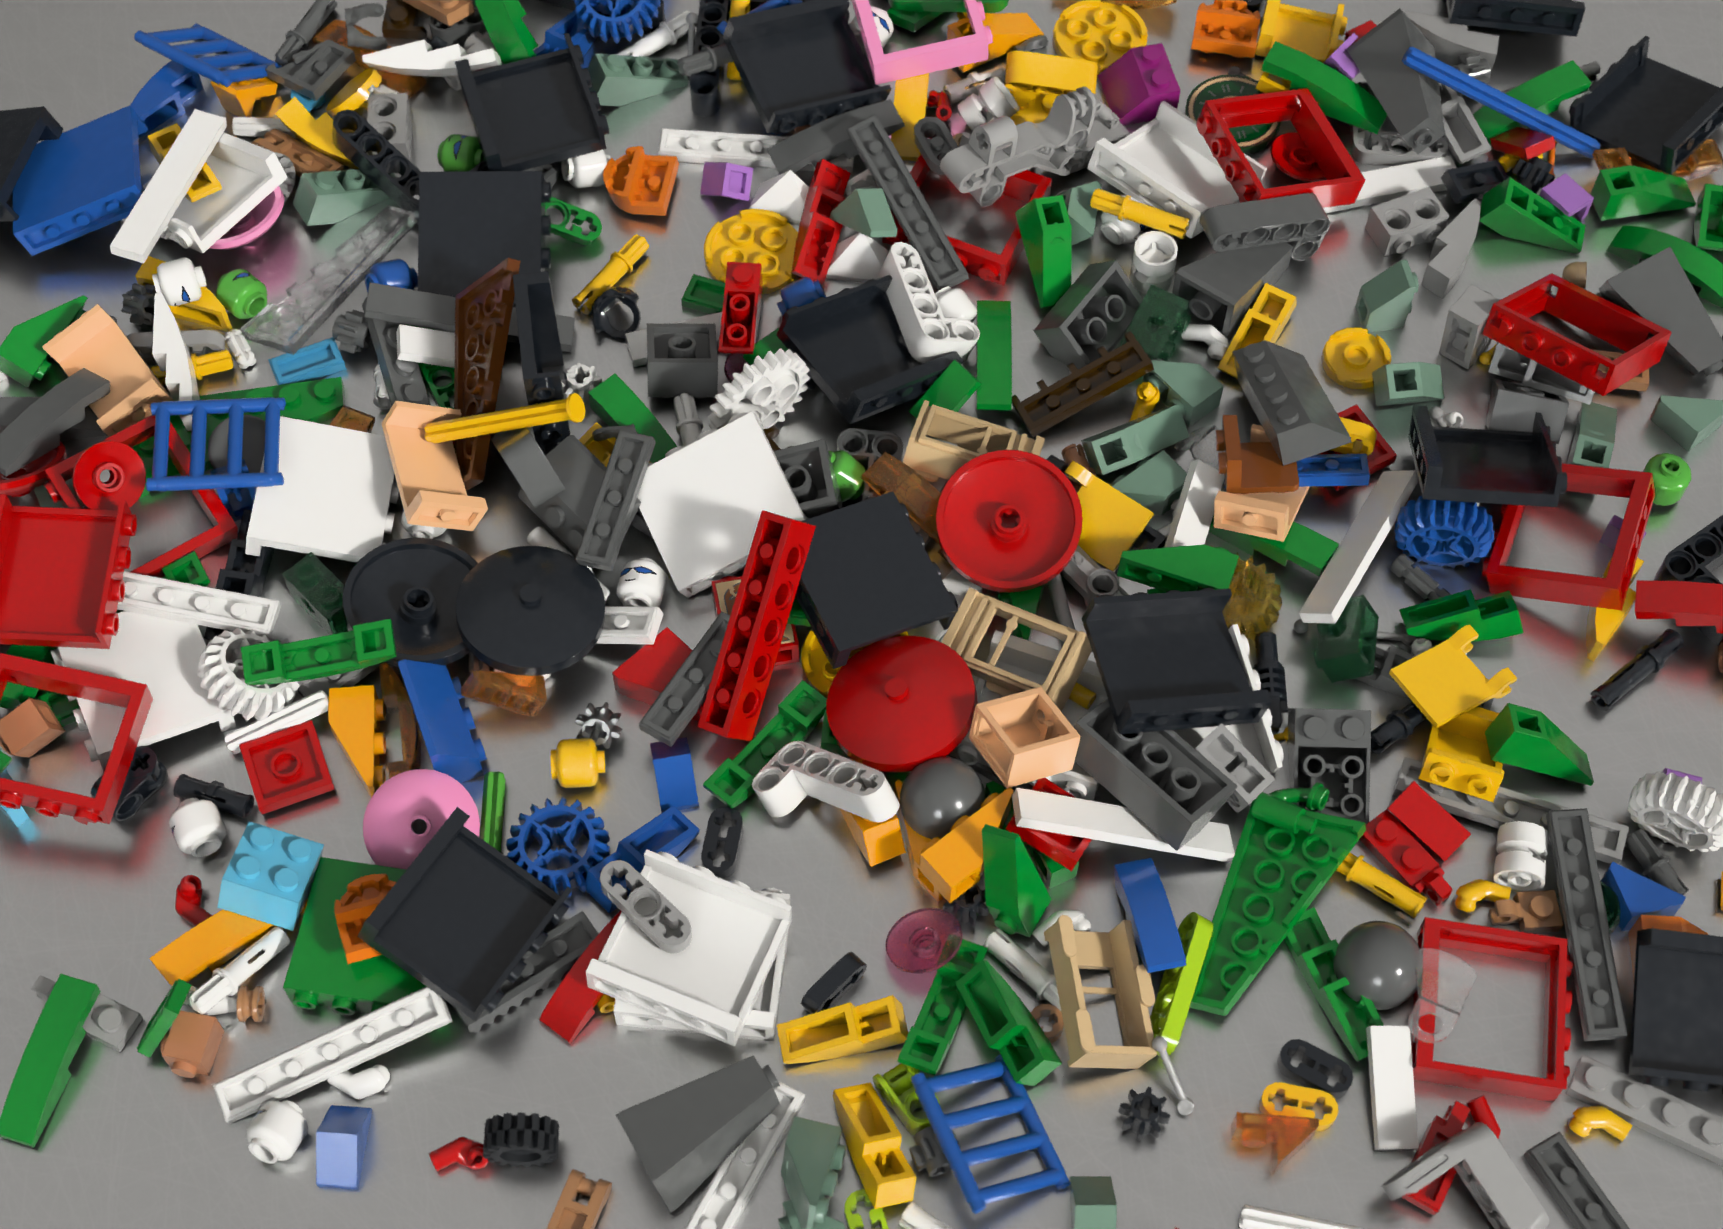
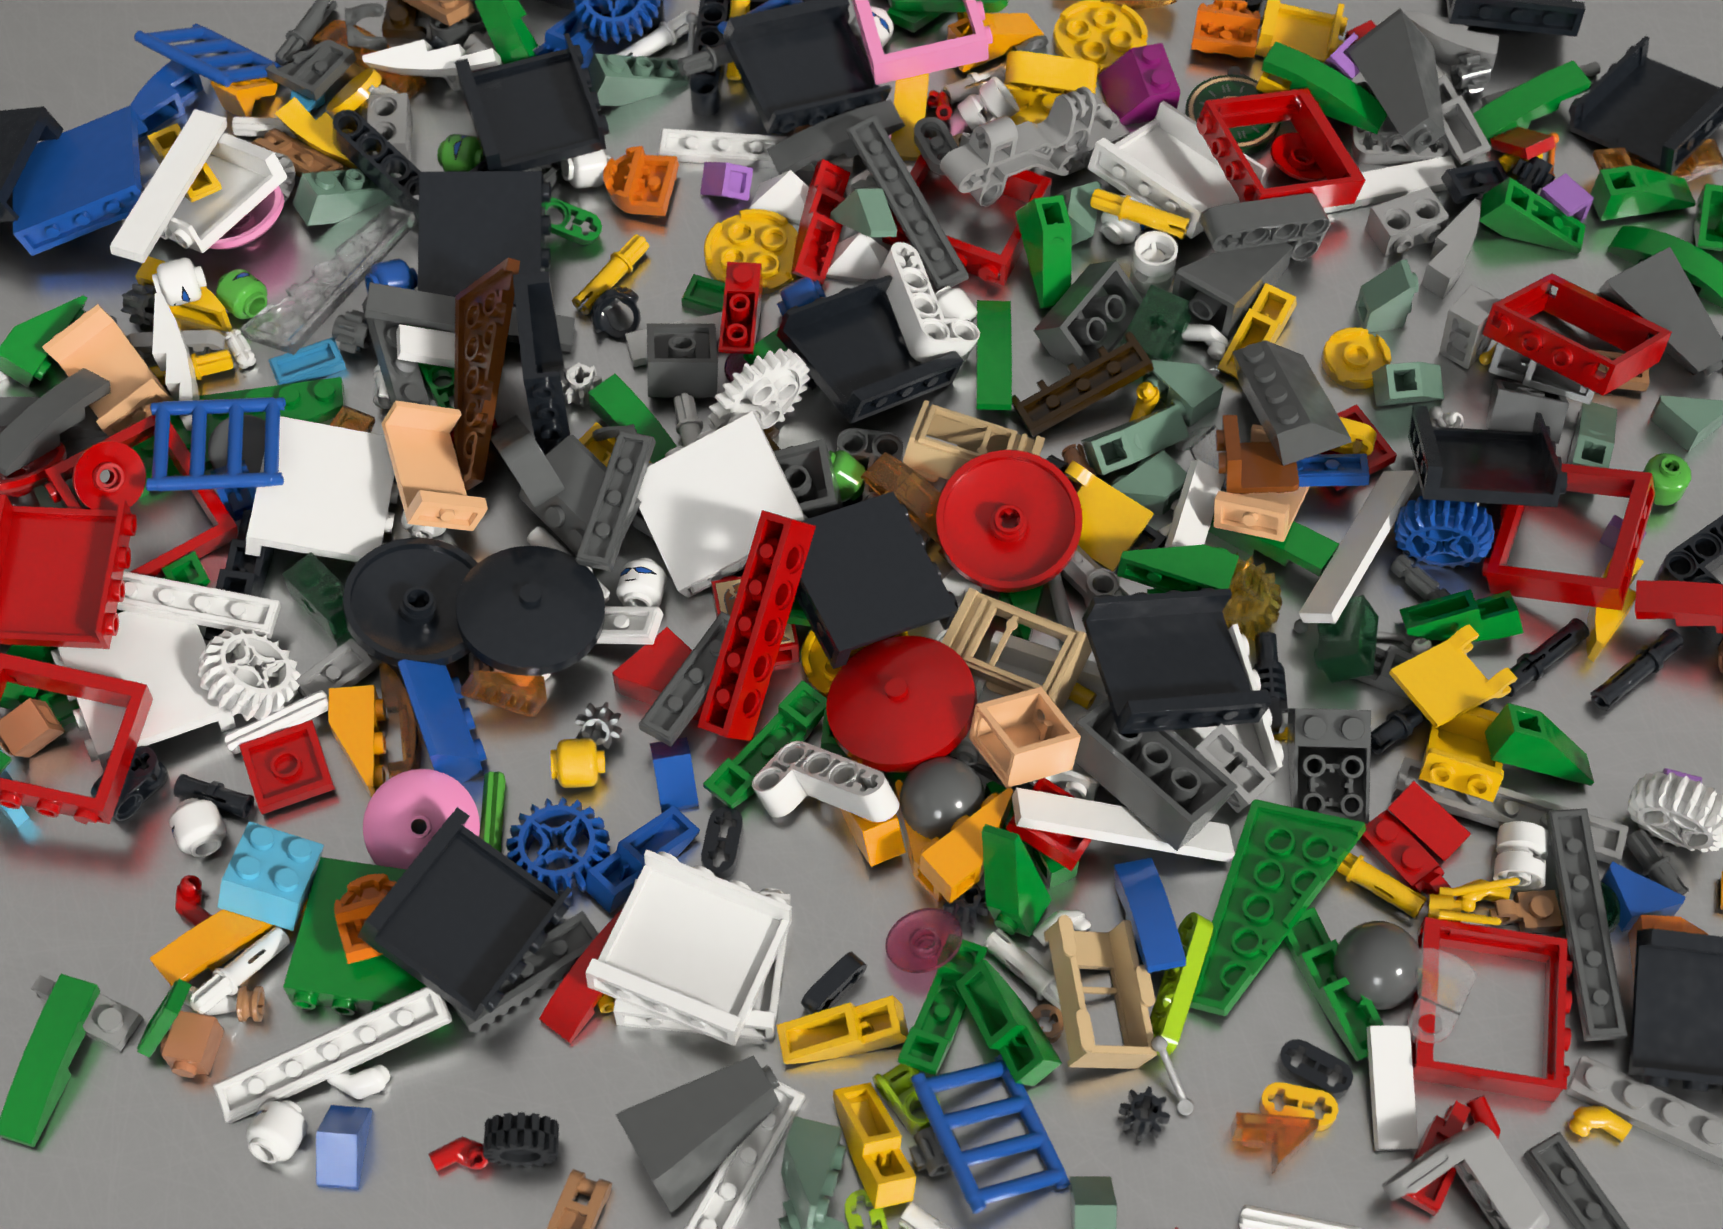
green slope [241,619,397,685] -> none
yellow axle [424,393,585,444] -> none
light grey beam [600,860,692,953] -> none
green tile [909,359,982,419] -> none
green plant [1252,782,1329,834] -> none
blue axle [1402,47,1601,158] -> none
tan hinge [1562,262,1587,289] -> none
none -> yellow plant [1428,877,1520,925]
none -> black pin [1506,618,1589,697]

